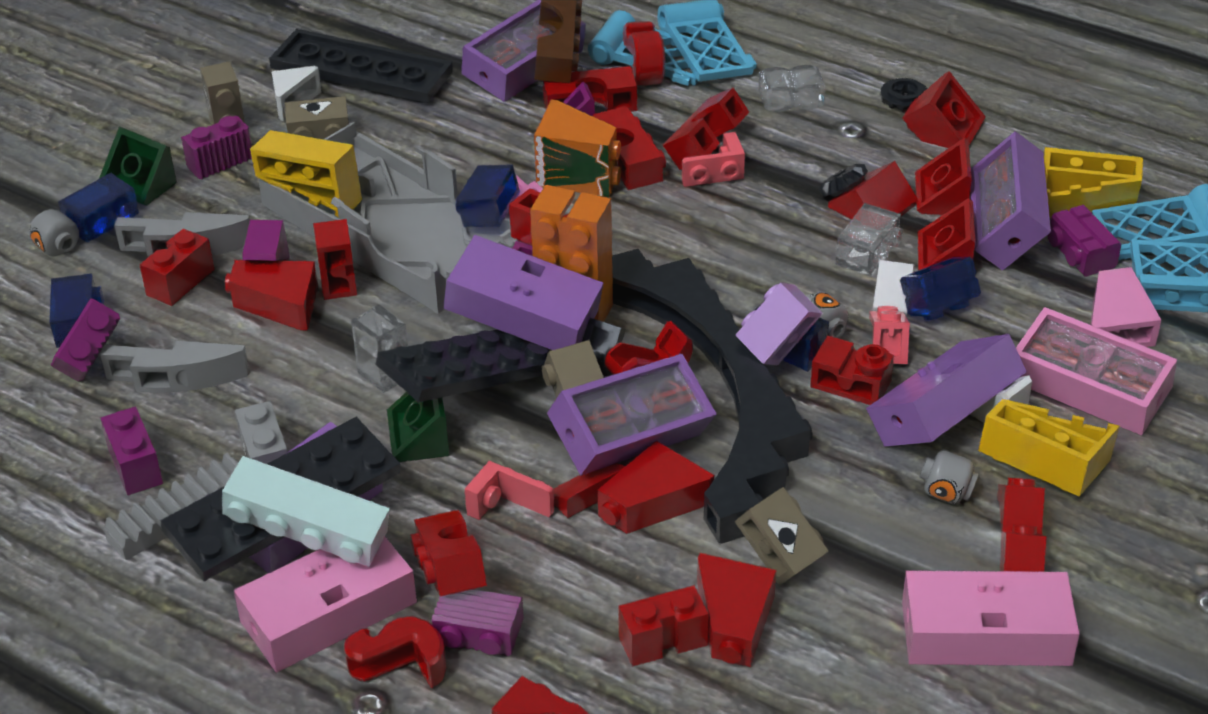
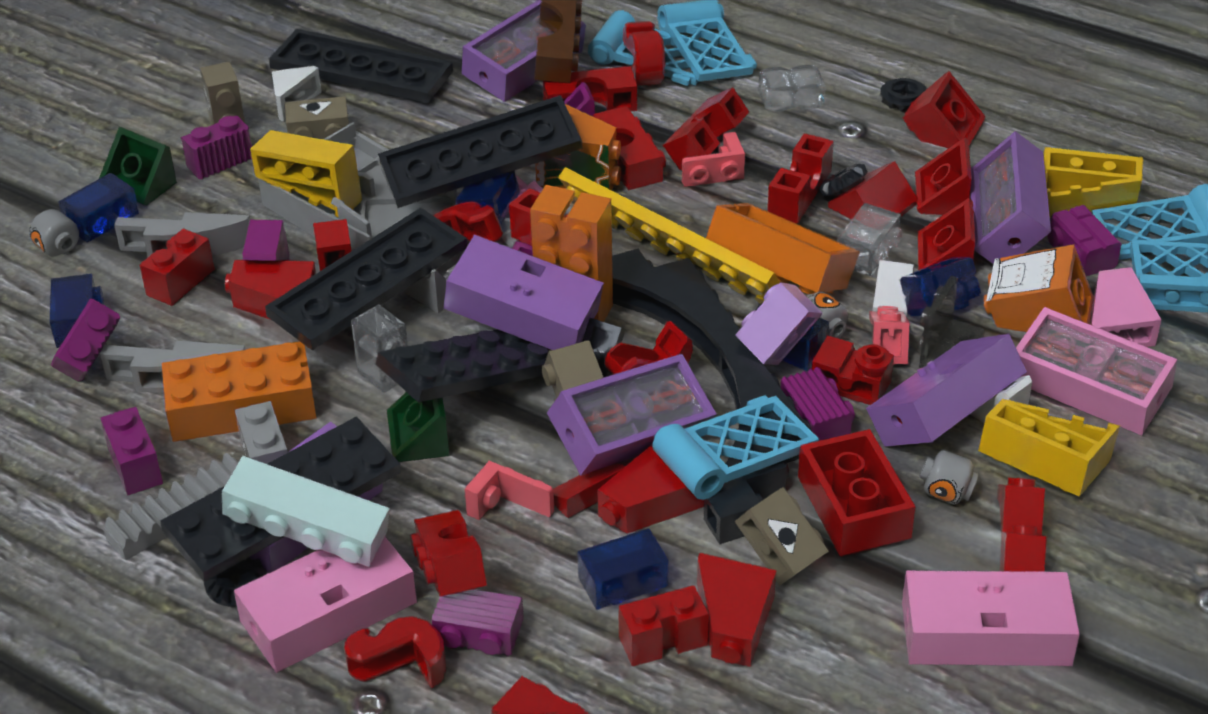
none -> orange piece [162,341,317,442]
none -> black gear [204,557,267,606]
none -> black plate [265,207,467,350]
none -> black plate [378,95,583,208]
none -> red animal [433,202,503,242]
none -> yellow plate [558,167,780,305]
none -> clear blue piece [577,528,669,610]
none -> medium azure piece [652,395,819,500]
none -> orange piece [706,203,860,294]
none -> red arch [767,133,834,224]
none -> magenta brick [781,367,855,441]
none -> red brick [798,429,916,556]
none -> clear smoke bracket [917,276,985,368]
none -> orange slope [984,244,1094,332]

